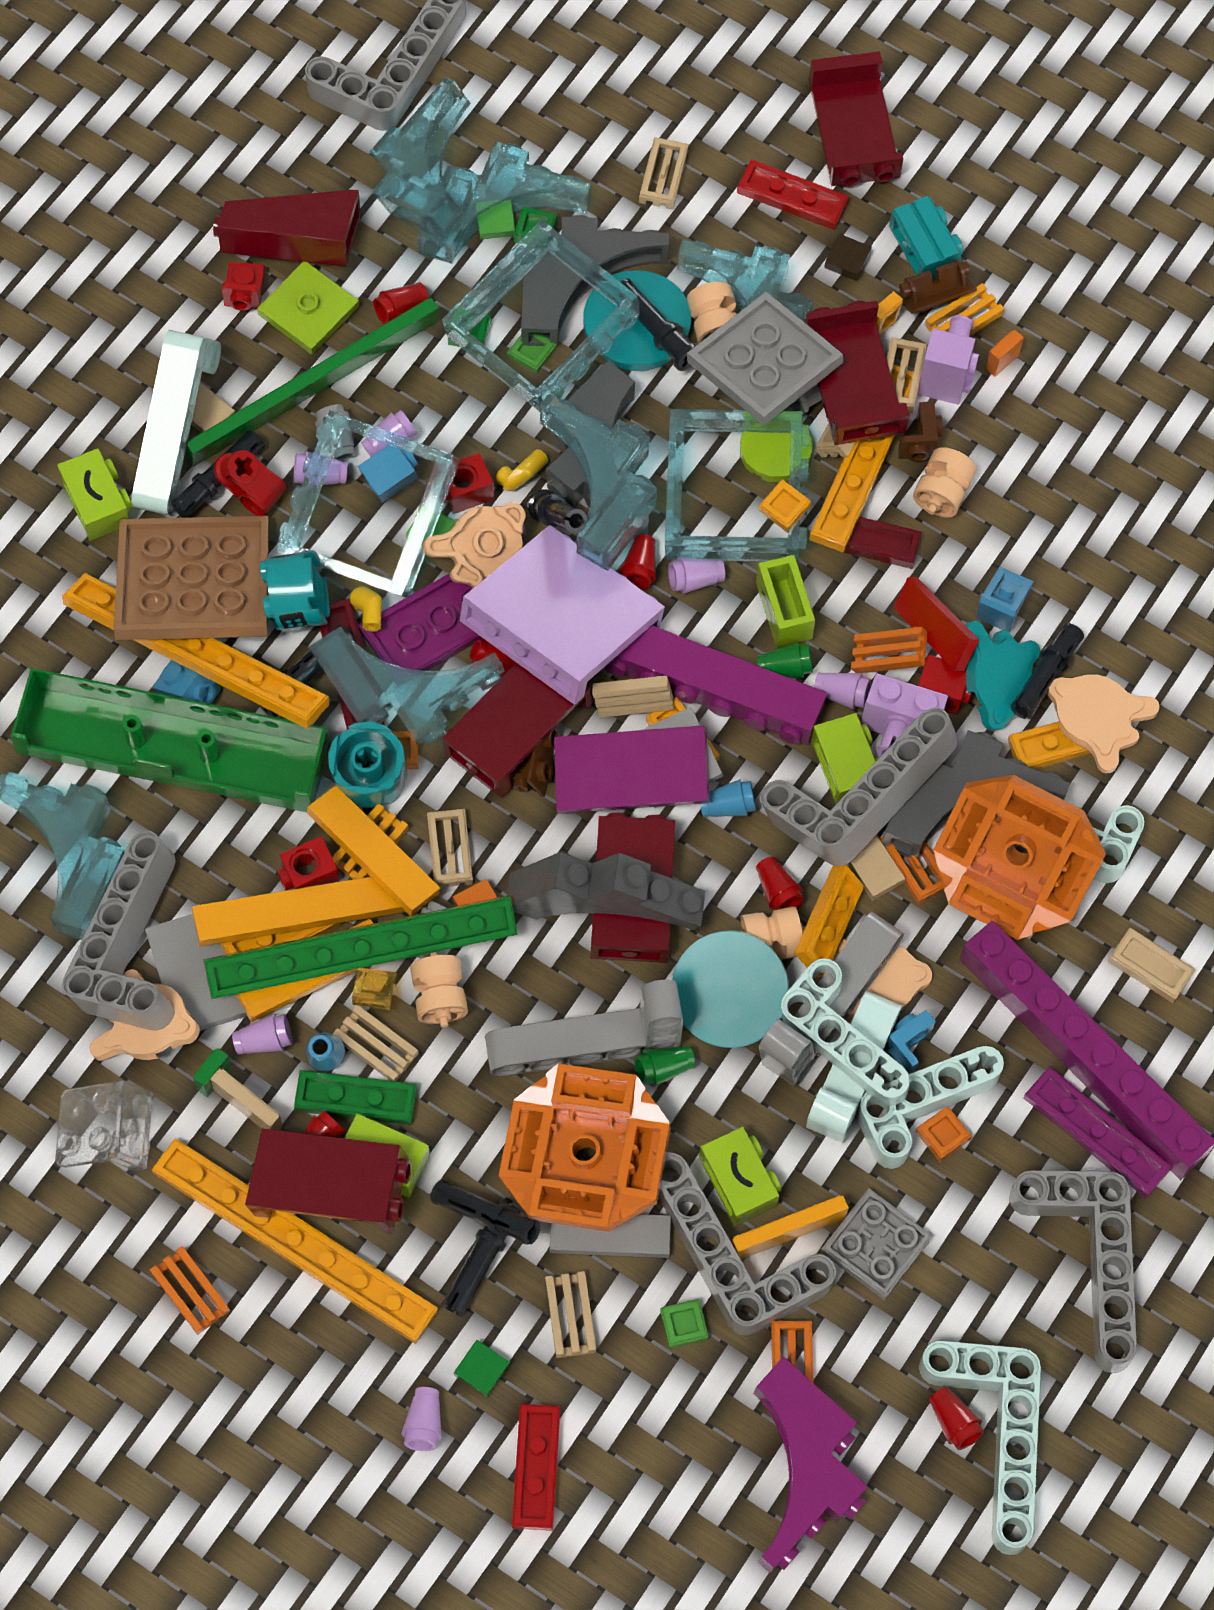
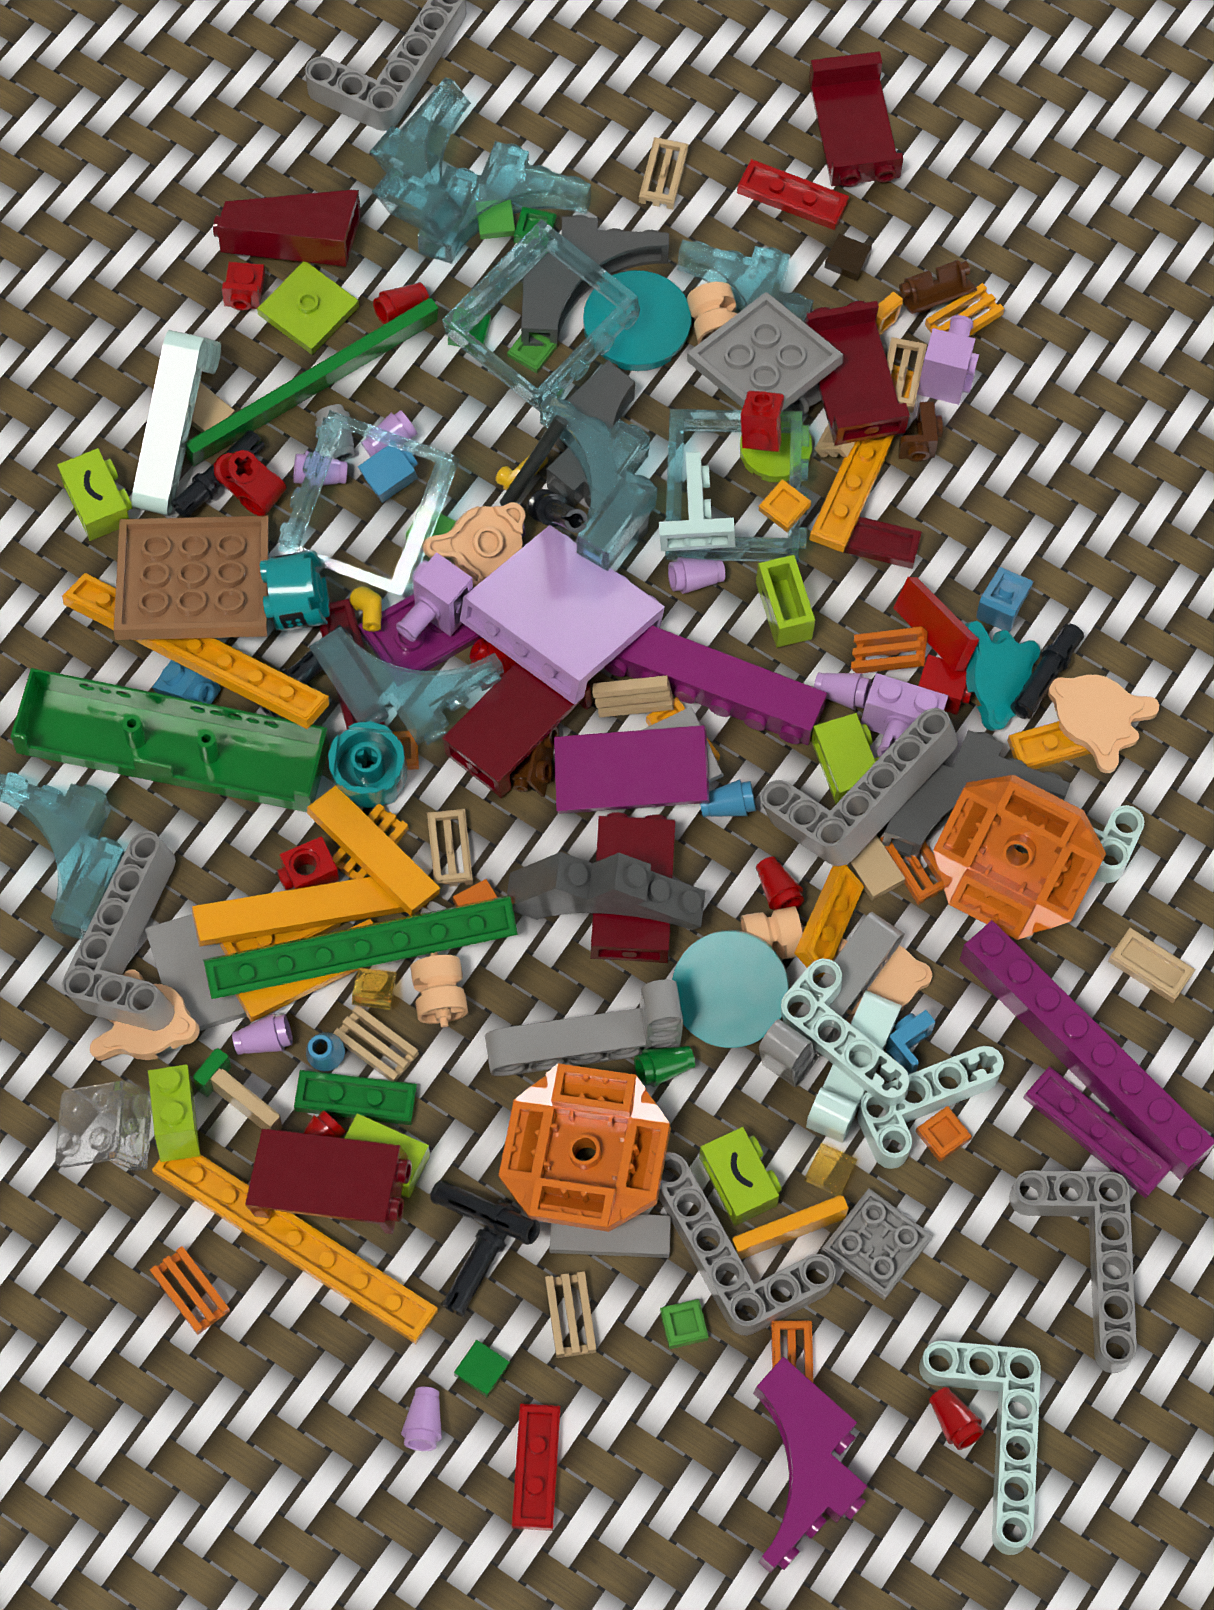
red brick [435,452,494,514] -> none
black pin [612,278,698,371] -> none
red cone [619,534,656,591] -> none
green cone [757,641,813,678] -> none
teal brick [889,196,963,280] -> none
light nougat wheel [913,448,977,518] -> none
orange tile [986,330,1024,377] -> none
none -> lime brick [148,1064,200,1162]
none -> lavender brick [396,552,473,642]
none -> pearl dark grey bar [500,415,568,506]
none -> light aqua bracket [659,452,736,551]
none -> red bracket [740,391,784,452]
none -> clear yellow tile [804,1143,857,1196]

